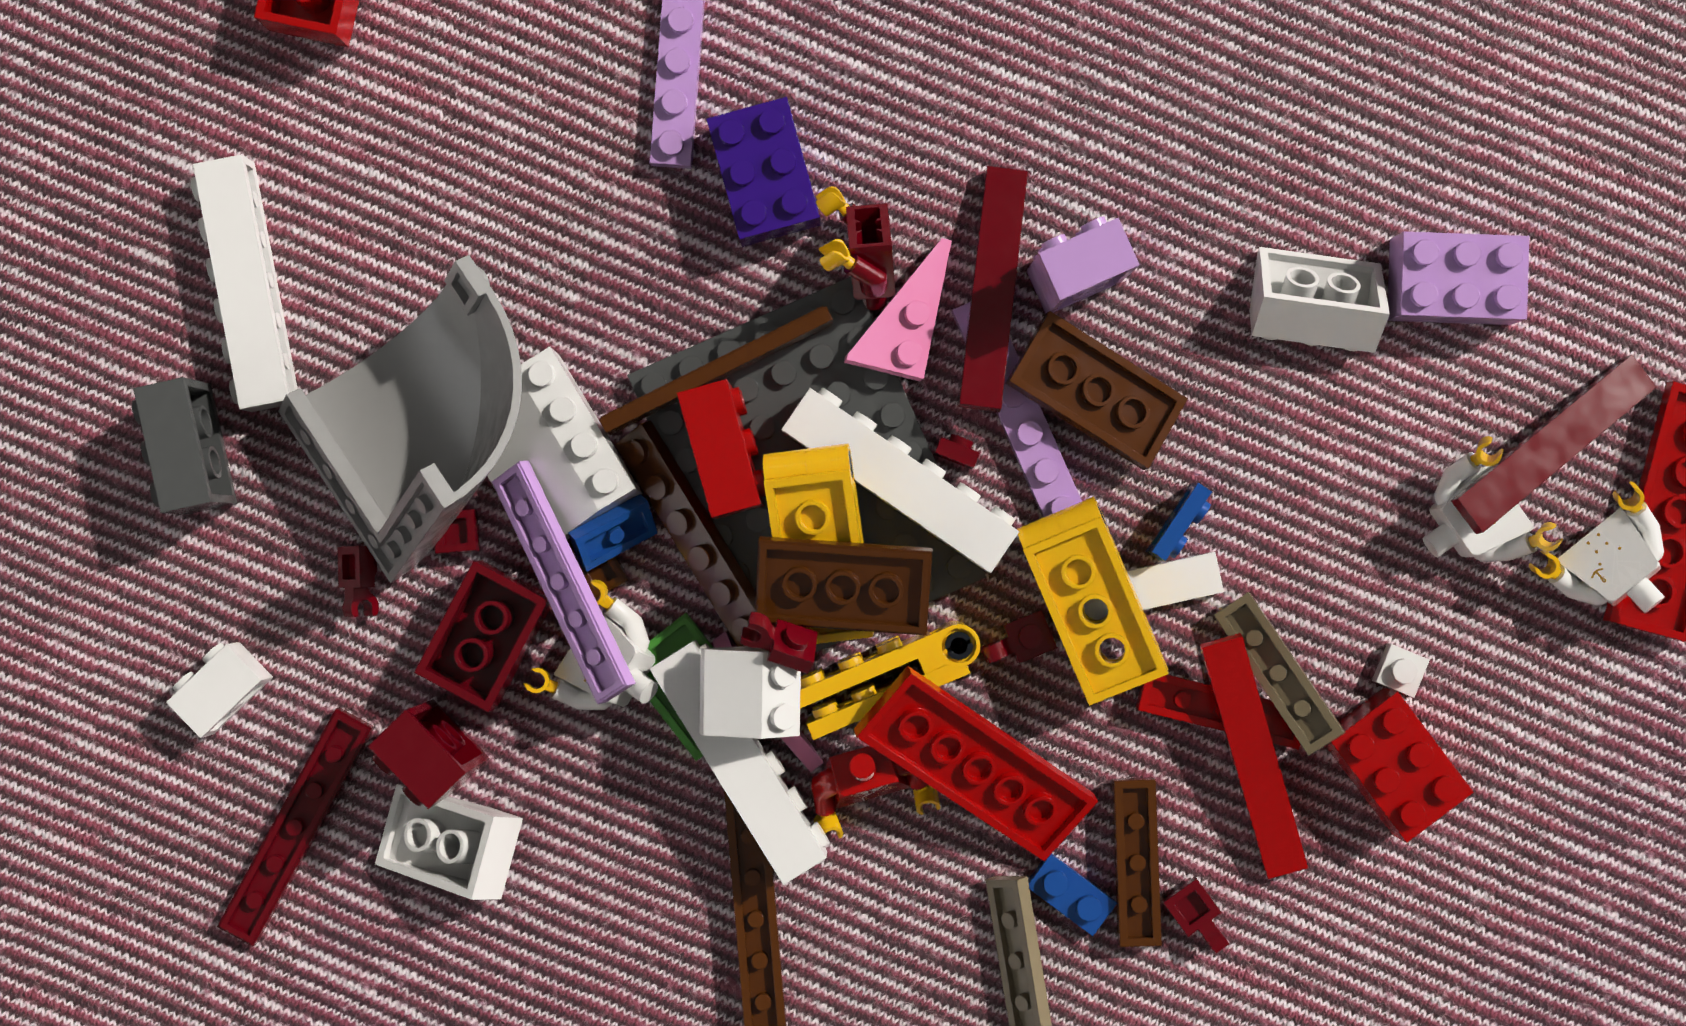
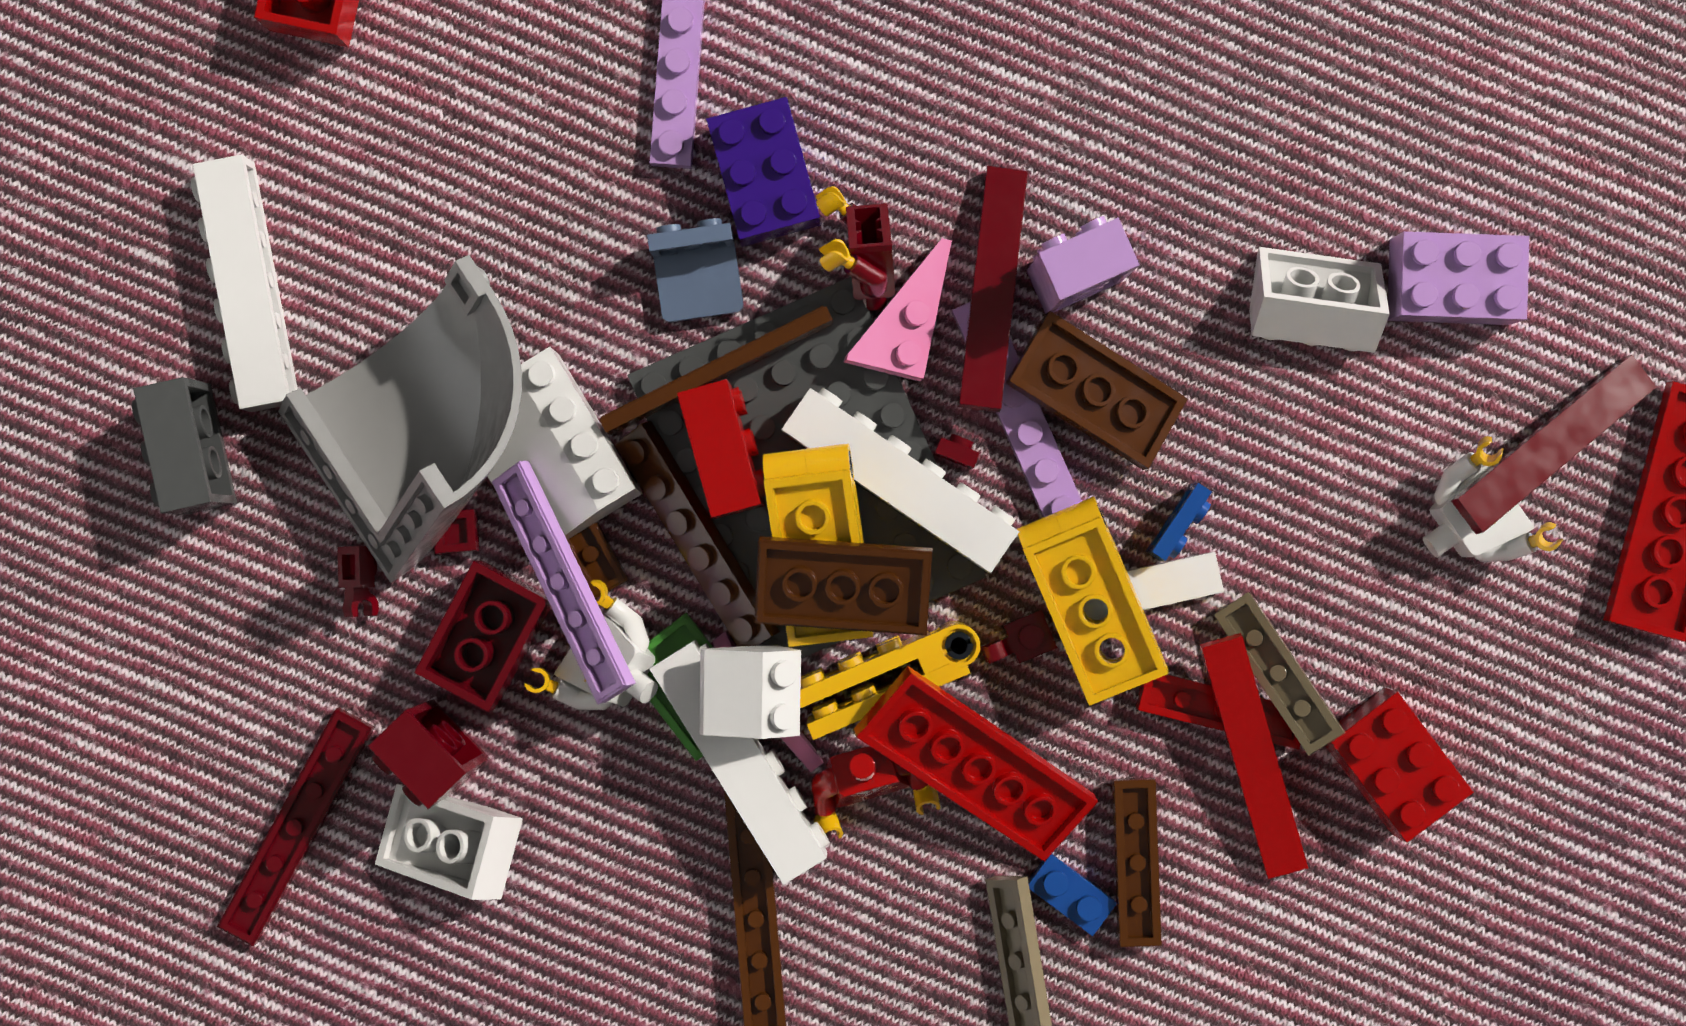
white brick [166,642,273,738] -> none
blue plate [568,494,658,572] -> none
dark red plate [740,612,818,674] -> none
dark red plate [1161,877,1229,953] -> none
white plate [1372,643,1430,698] -> none
white torso [1529,481,1665,613] -> none
none -> sand blue bracket [647,218,744,323]

